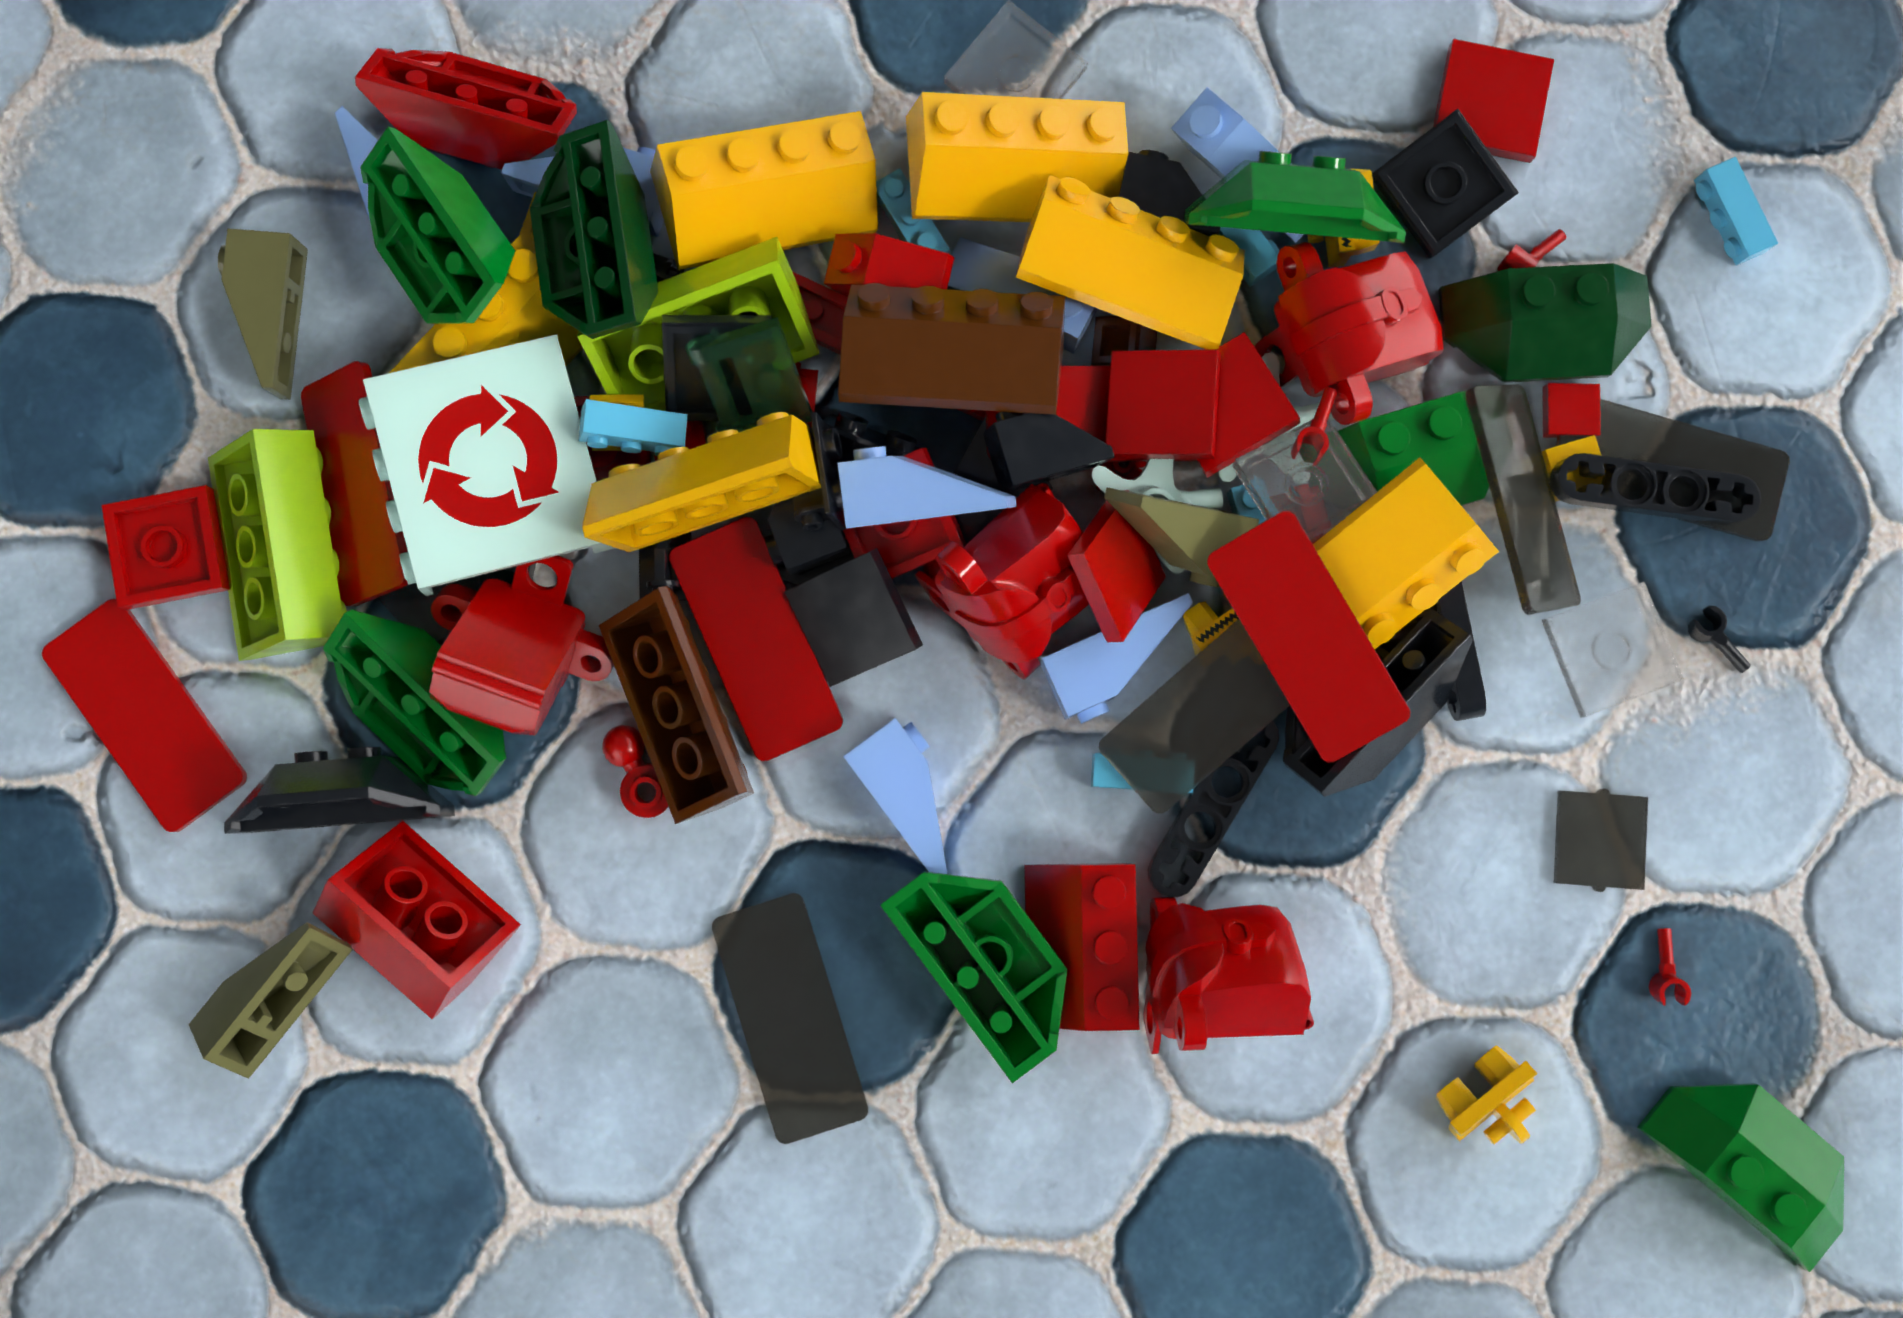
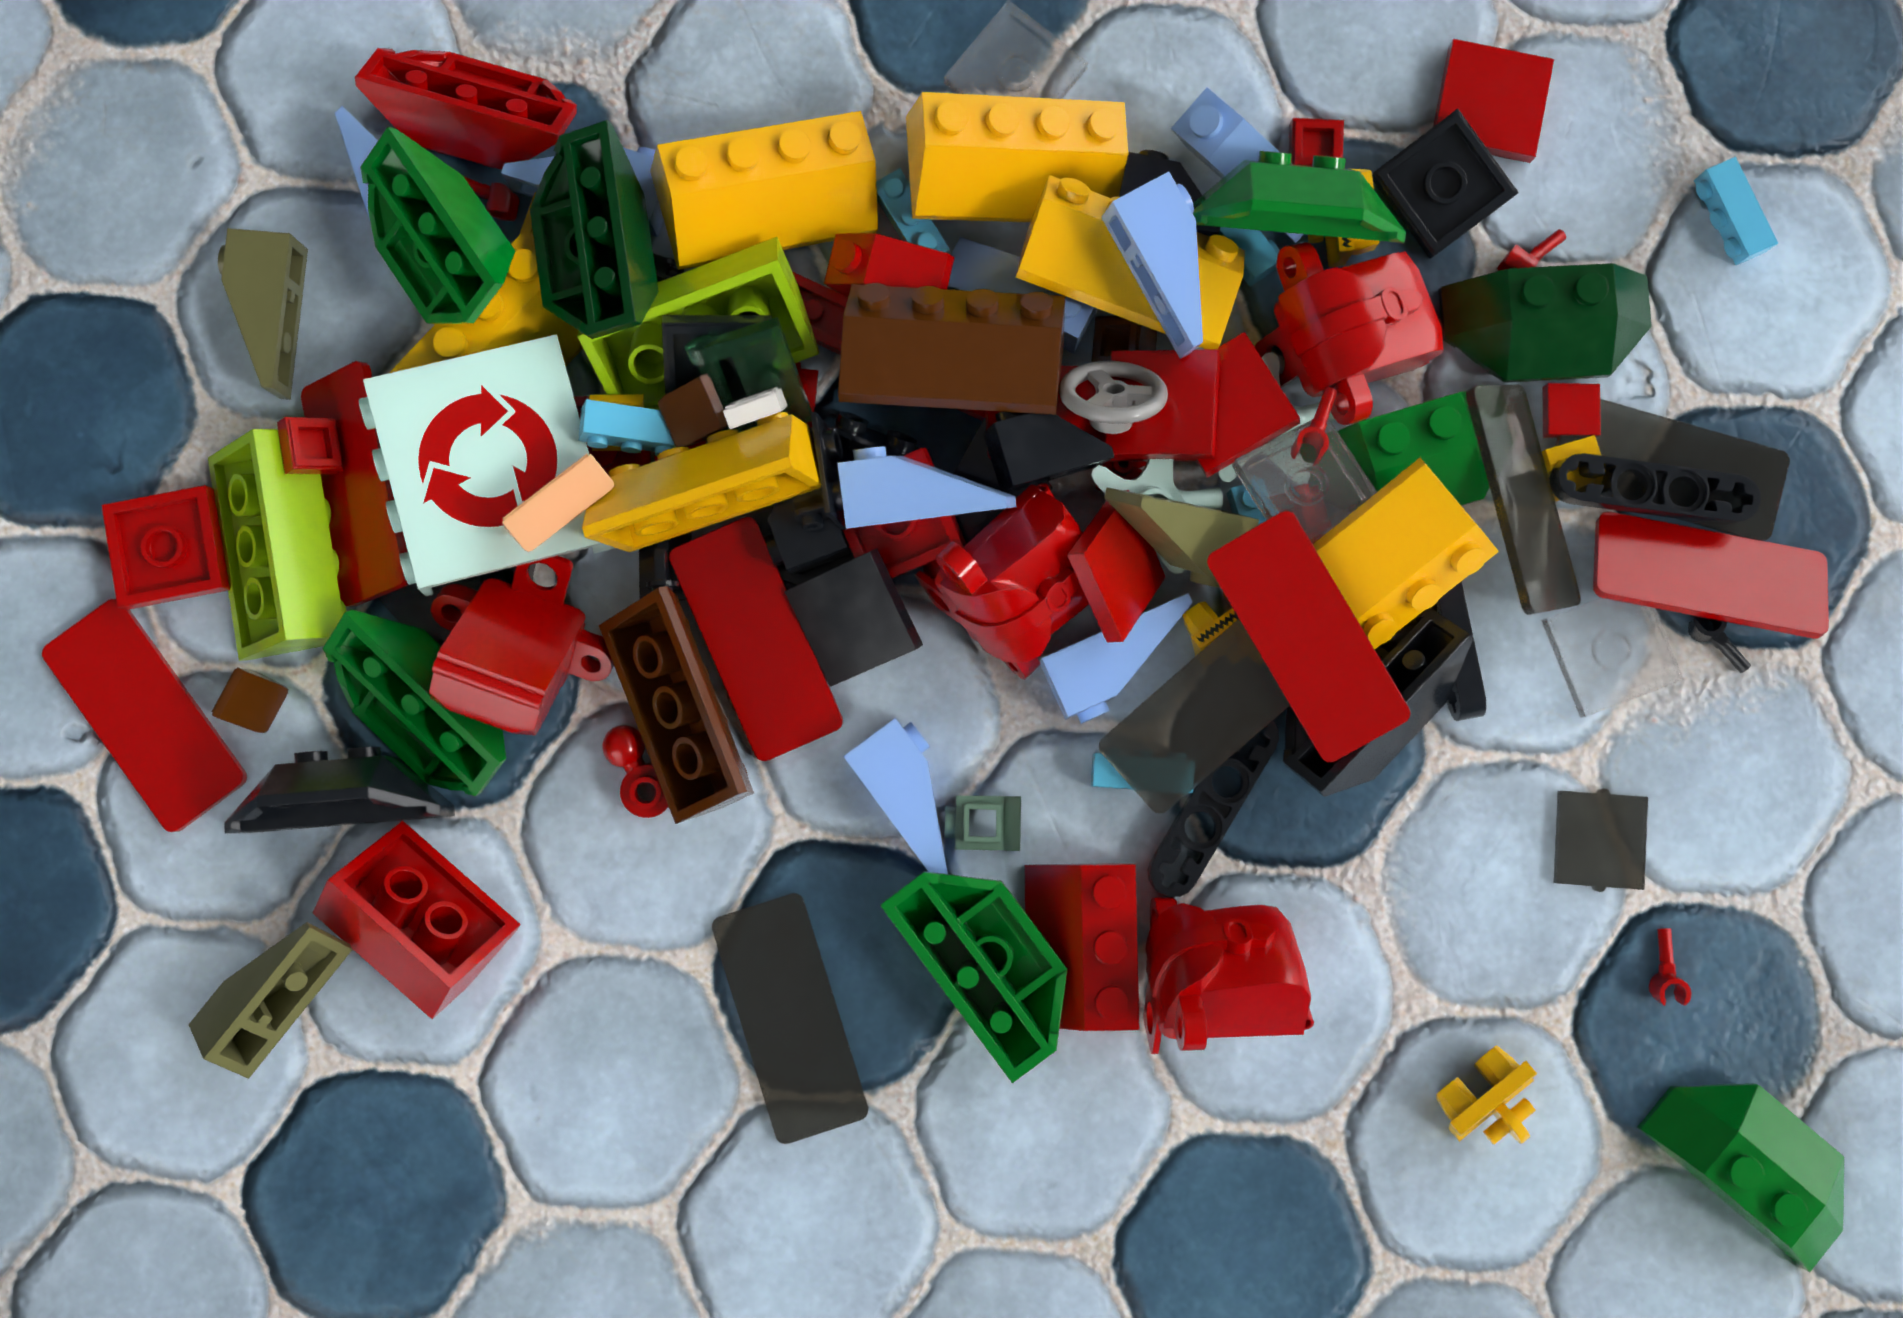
none -> reddish brown slope [211,667,289,733]
none -> red tile [277,417,343,474]
none -> red hand [464,176,520,221]
none -> light nougat slope [502,454,614,552]
none -> reddish brown slope [658,374,728,447]
none -> white tile [723,387,788,429]
none -> sand green window [945,795,1021,851]
none -> light grey piece [1059,361,1168,434]
none -> light blue slope [1101,172,1203,359]
none -> red tile [1289,118,1344,166]
none -> piece [1593,511,1829,639]

